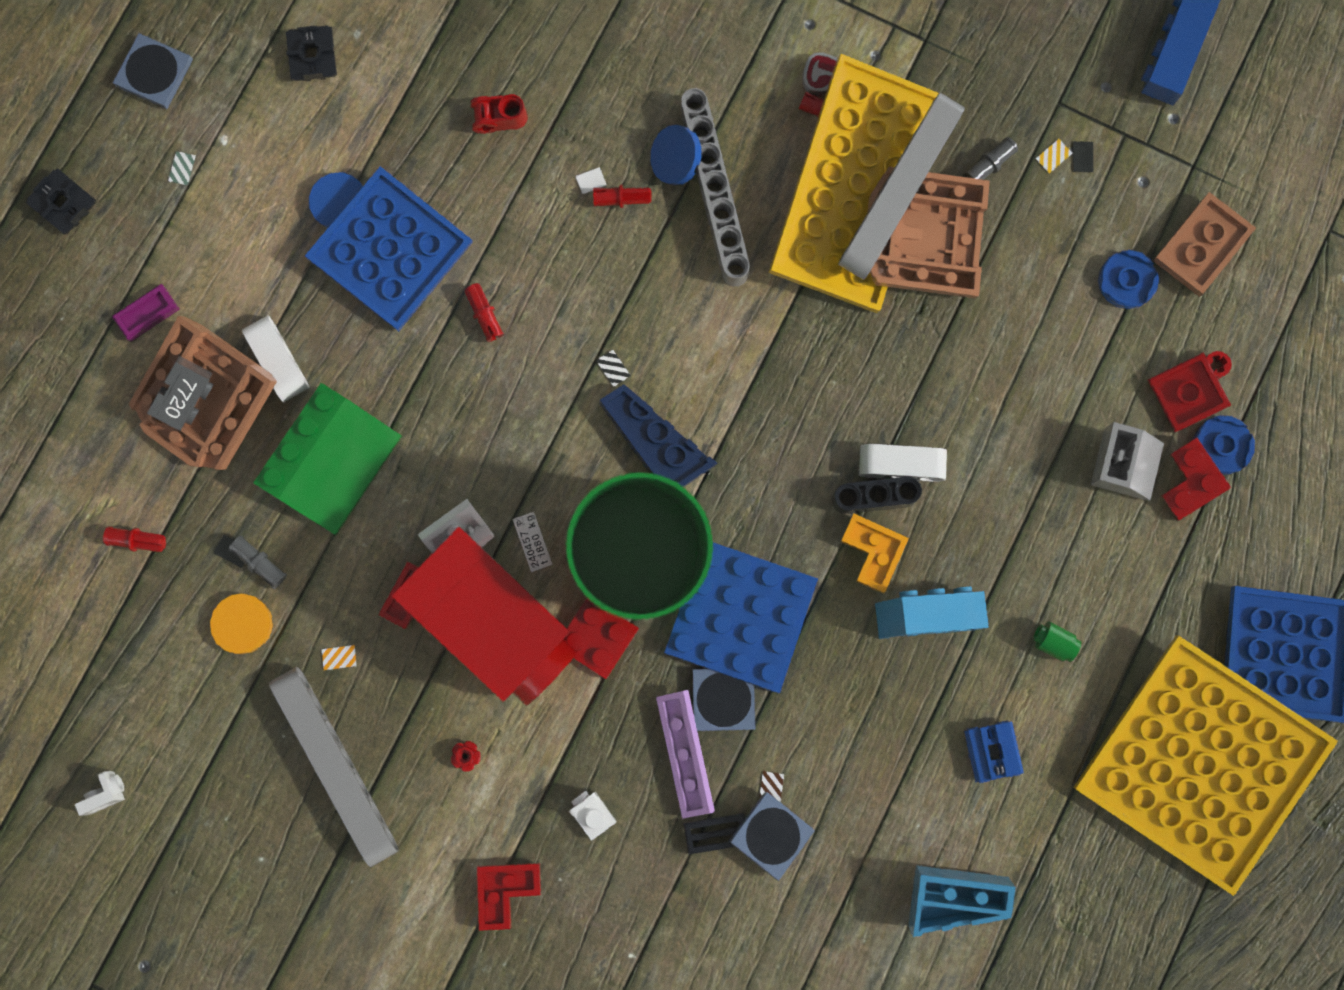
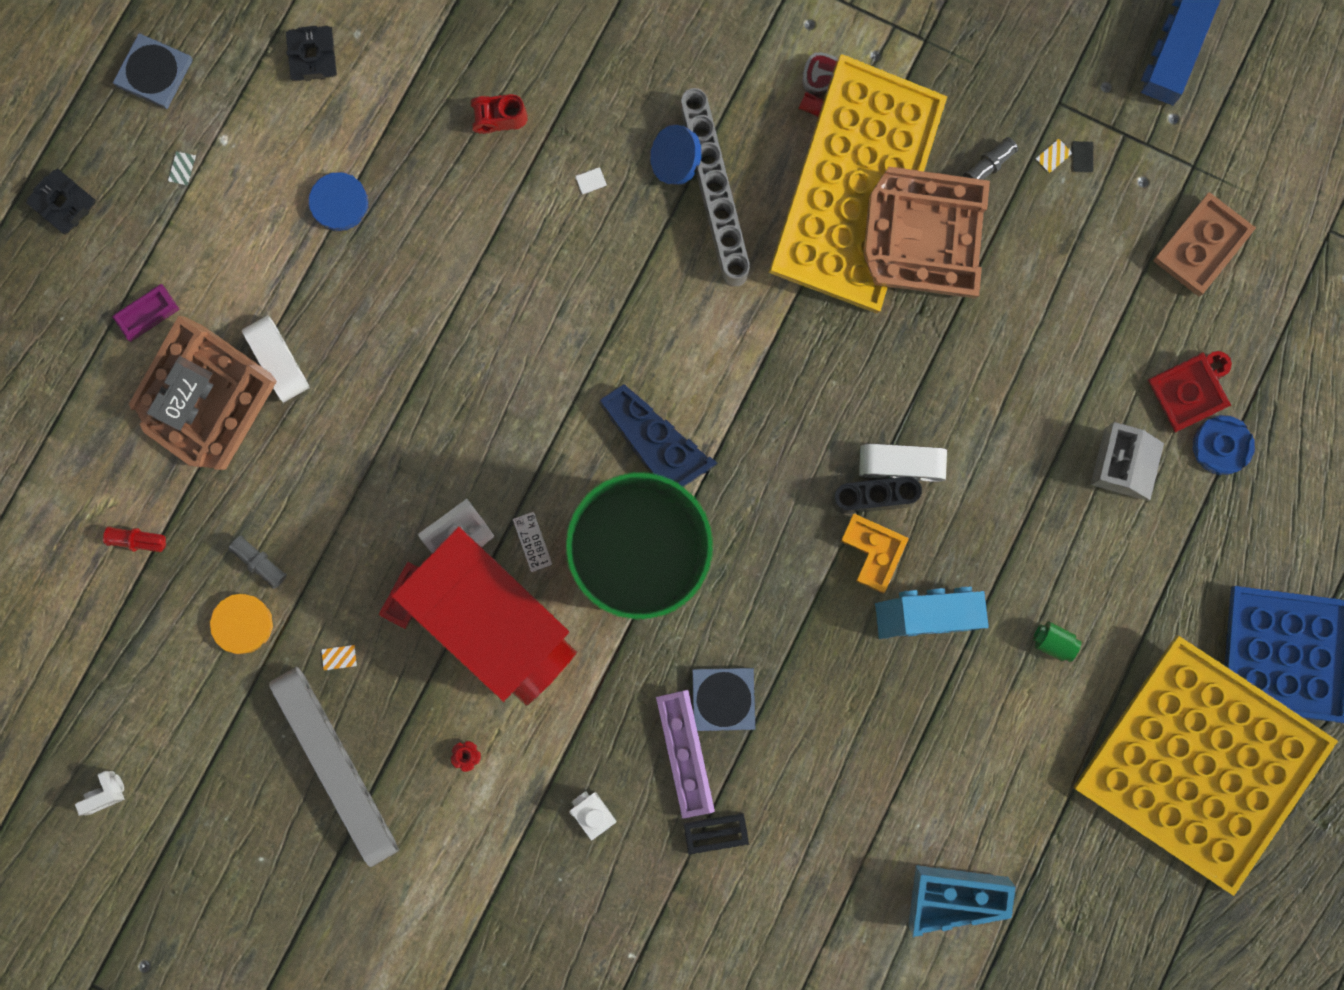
pearl dark grey sticker [214,535,245,568] -> none
green piece [253,383,402,535] -> none
blue plate [305,166,473,332] -> none
red axle [464,283,504,342] -> none
red plate [477,863,541,931] -> none
red plate [564,598,639,680] -> none
red axle [593,184,652,208] -> none
sticker [596,350,631,387] -> none
blue plate [664,542,818,694] -> none
black tile [728,792,815,881] -> none
sticker [759,771,784,802] -> none
light grey beam [838,92,965,280] -> none
blue piece [964,720,1024,783] -> none
blue tile [1098,250,1159,309] -> none
red plate [1161,438,1231,521] -> none

